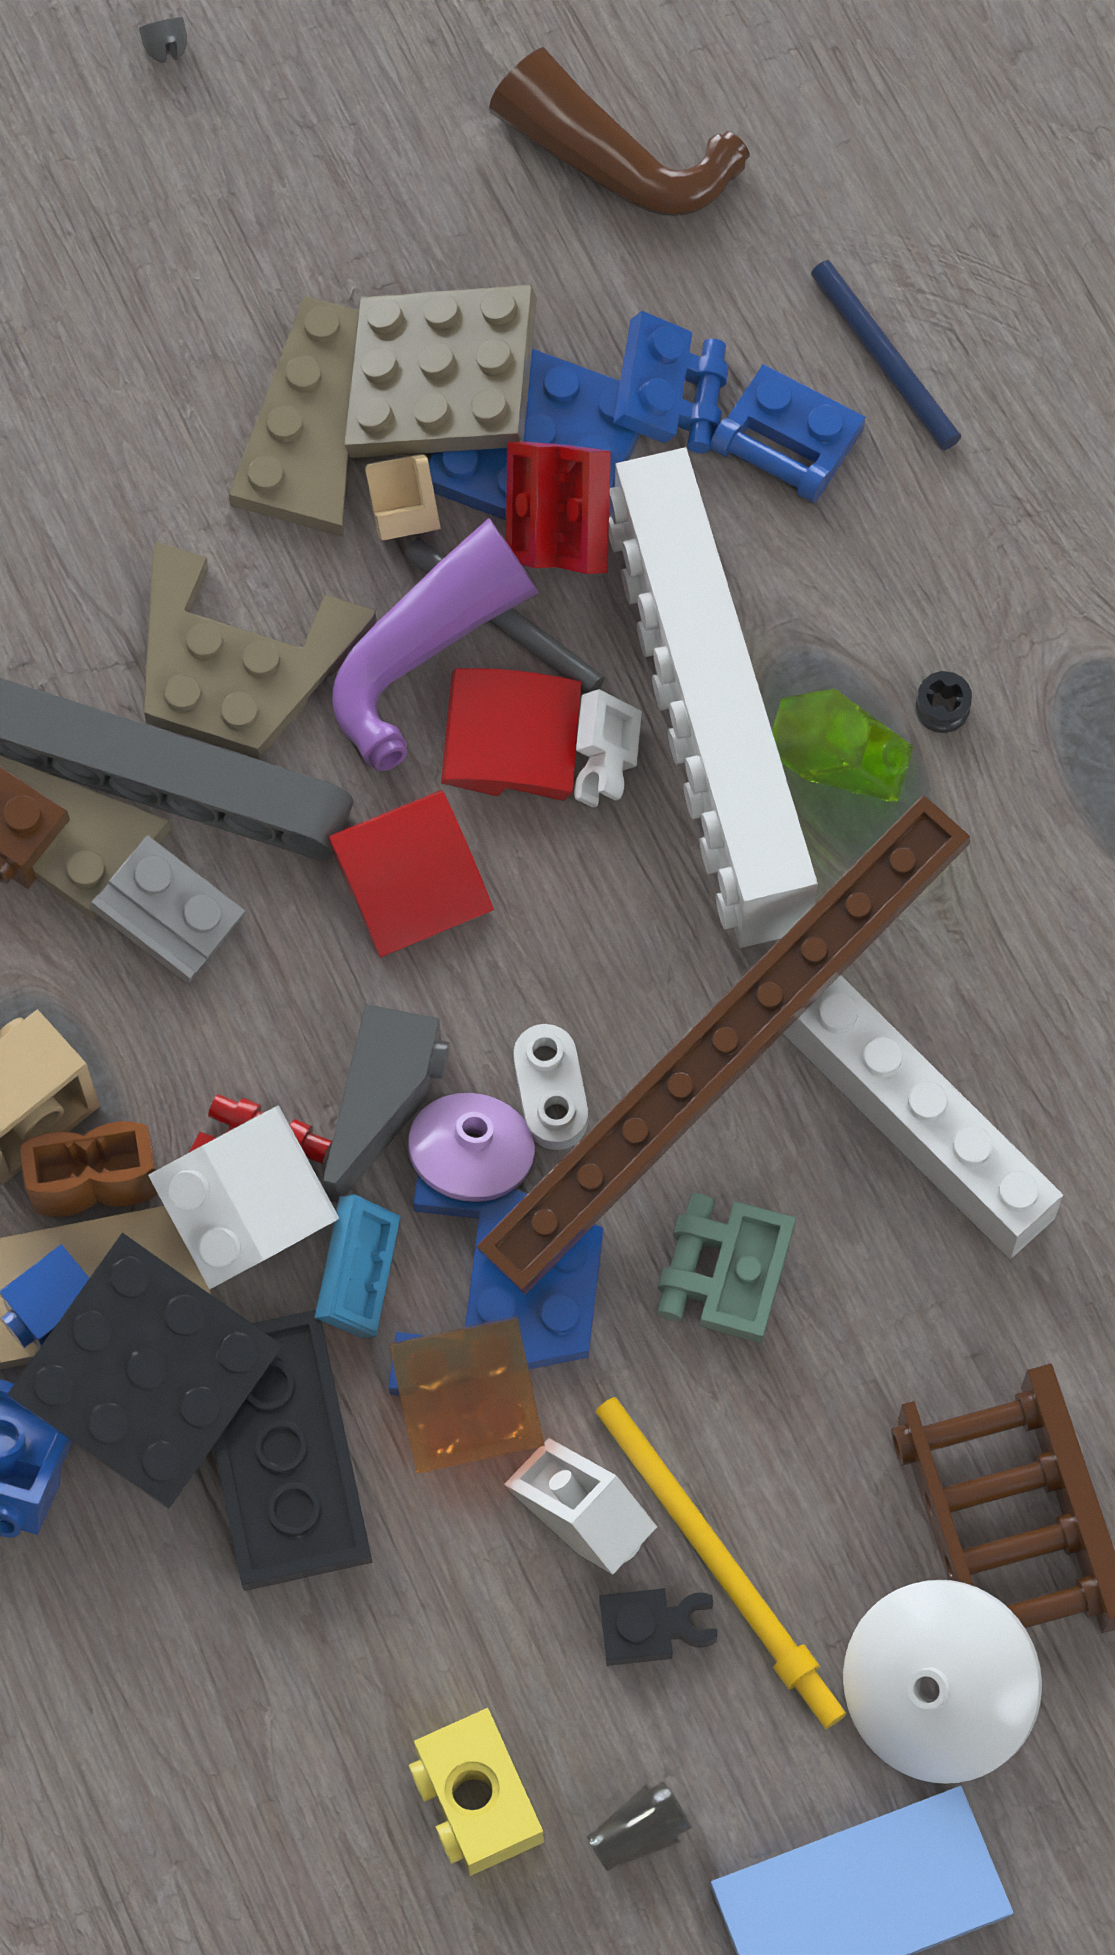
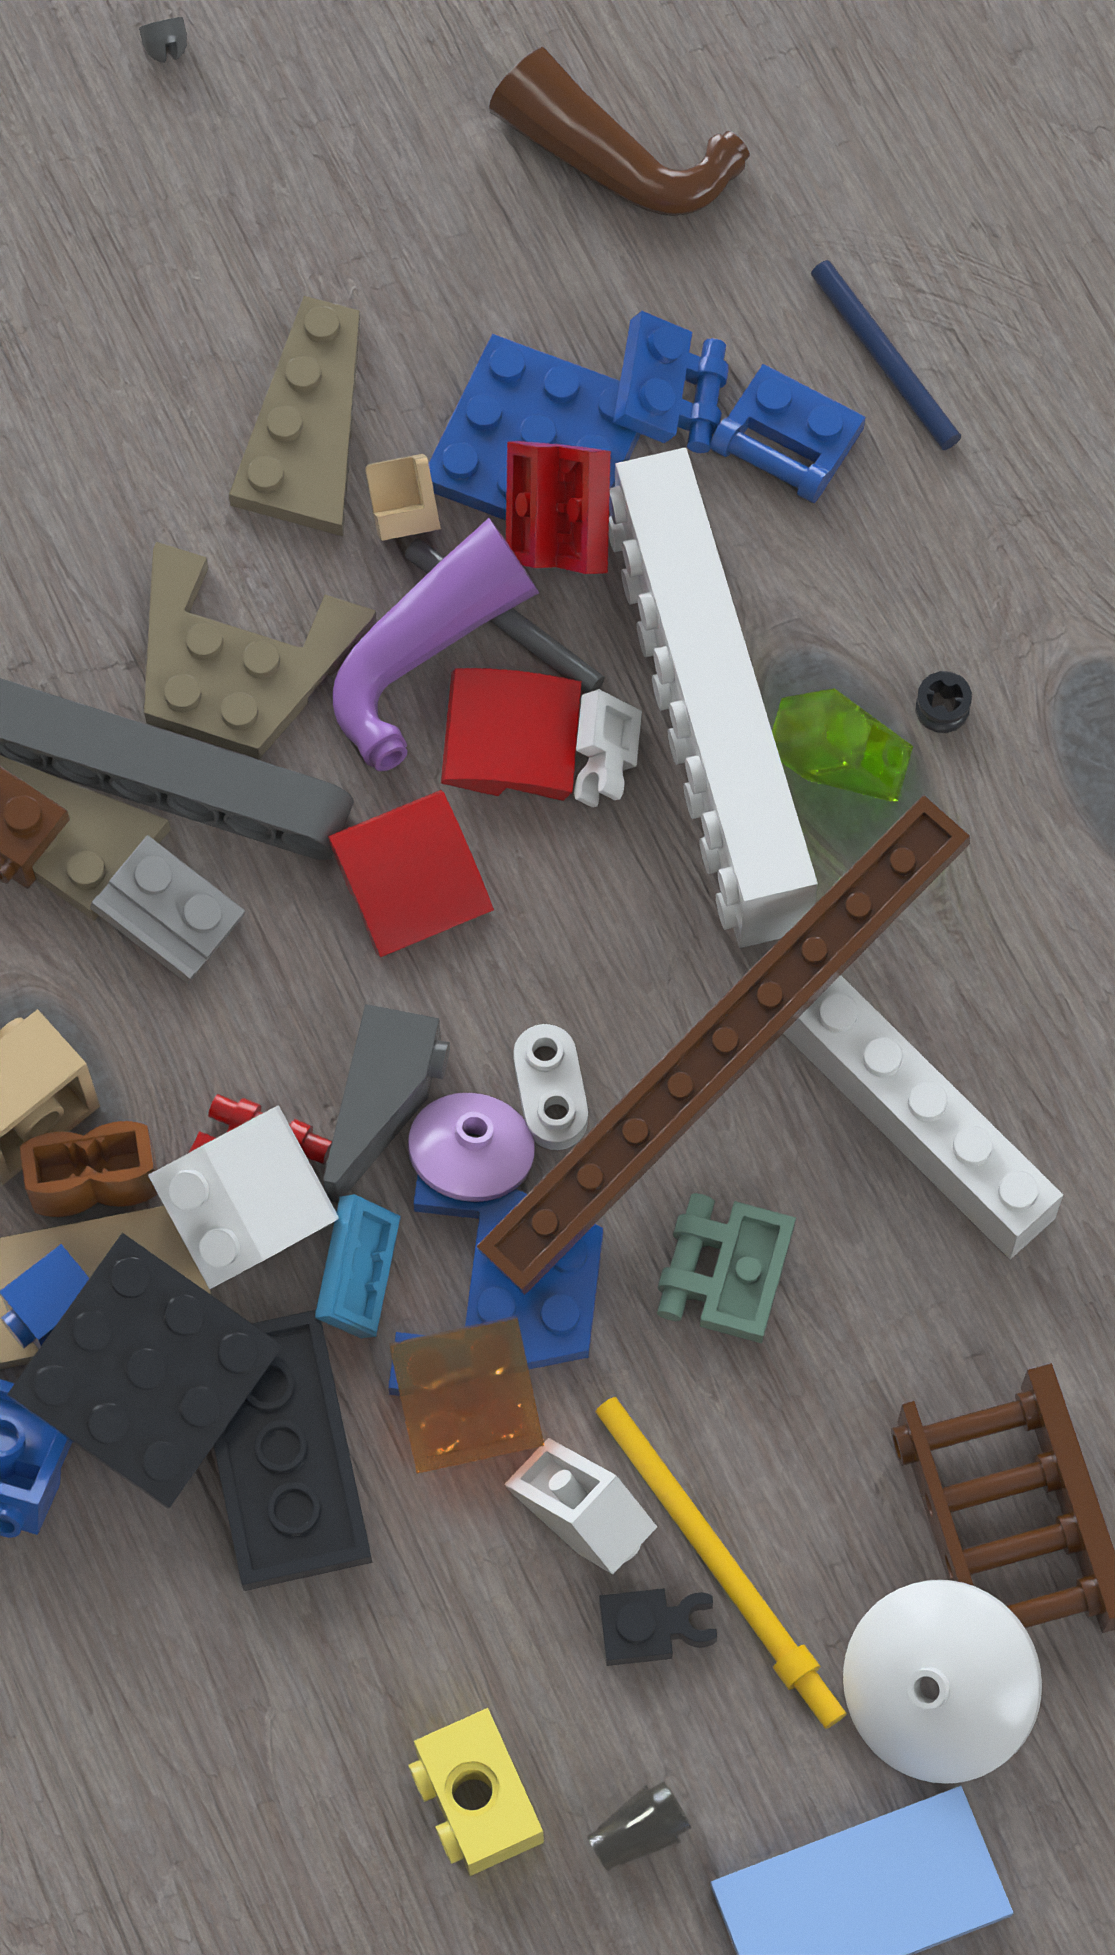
dark tan plate [344,285,537,458] -> none

